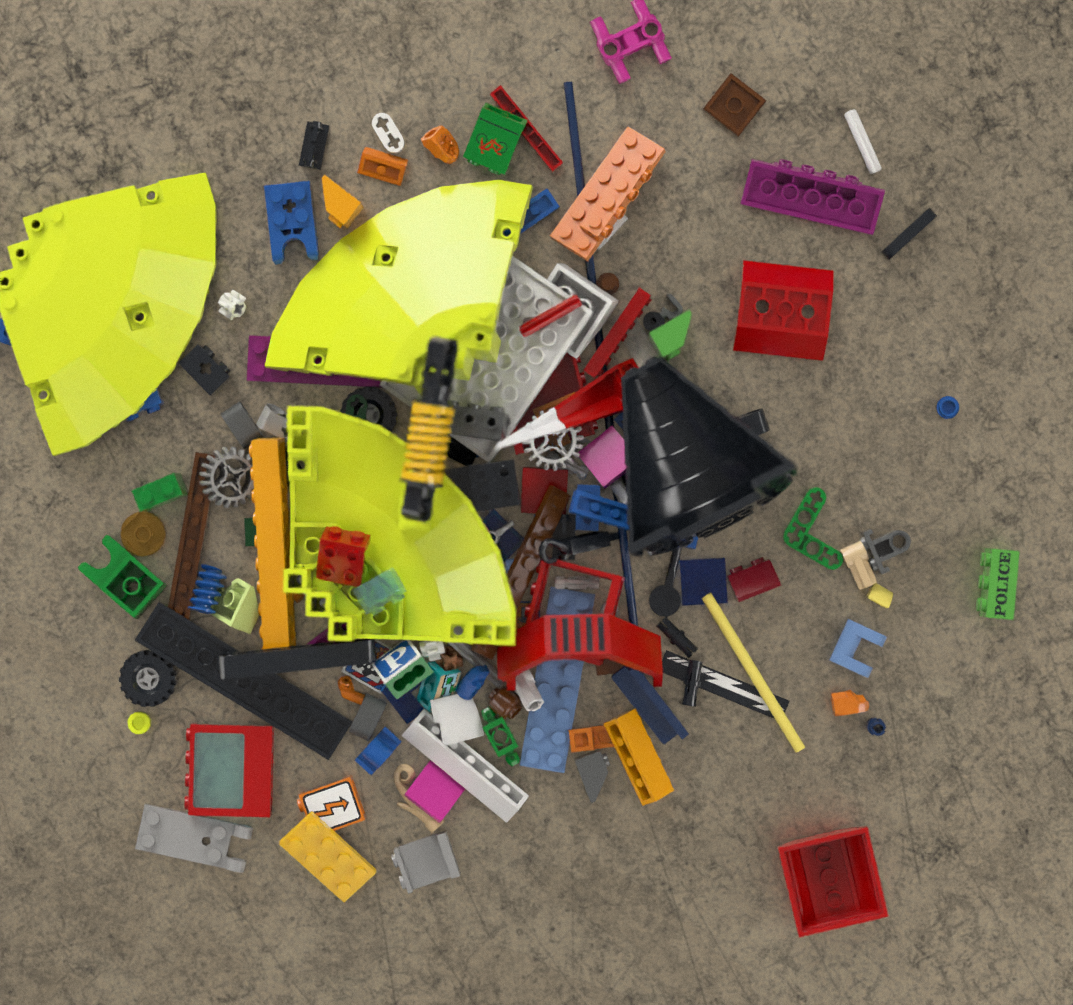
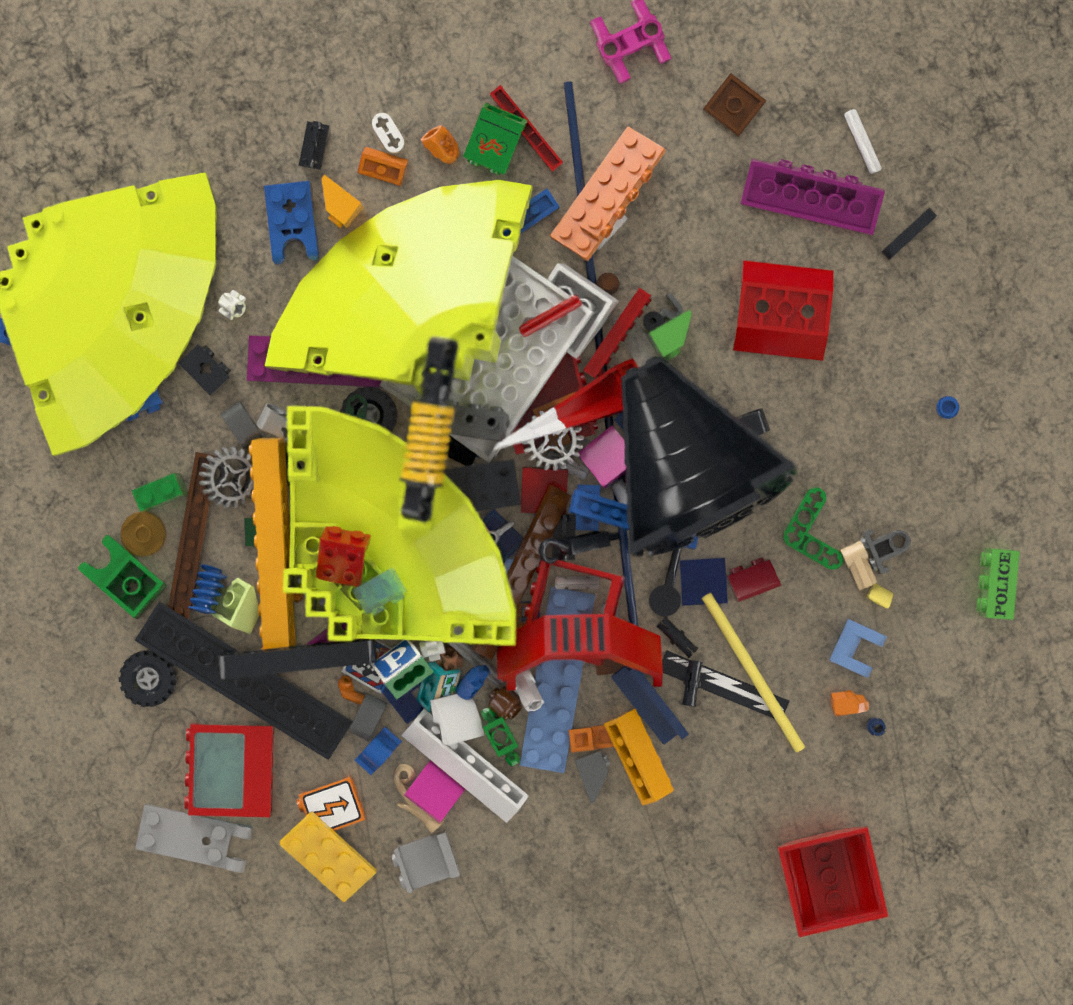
neon yellow tile [127,711,151,734] -> none

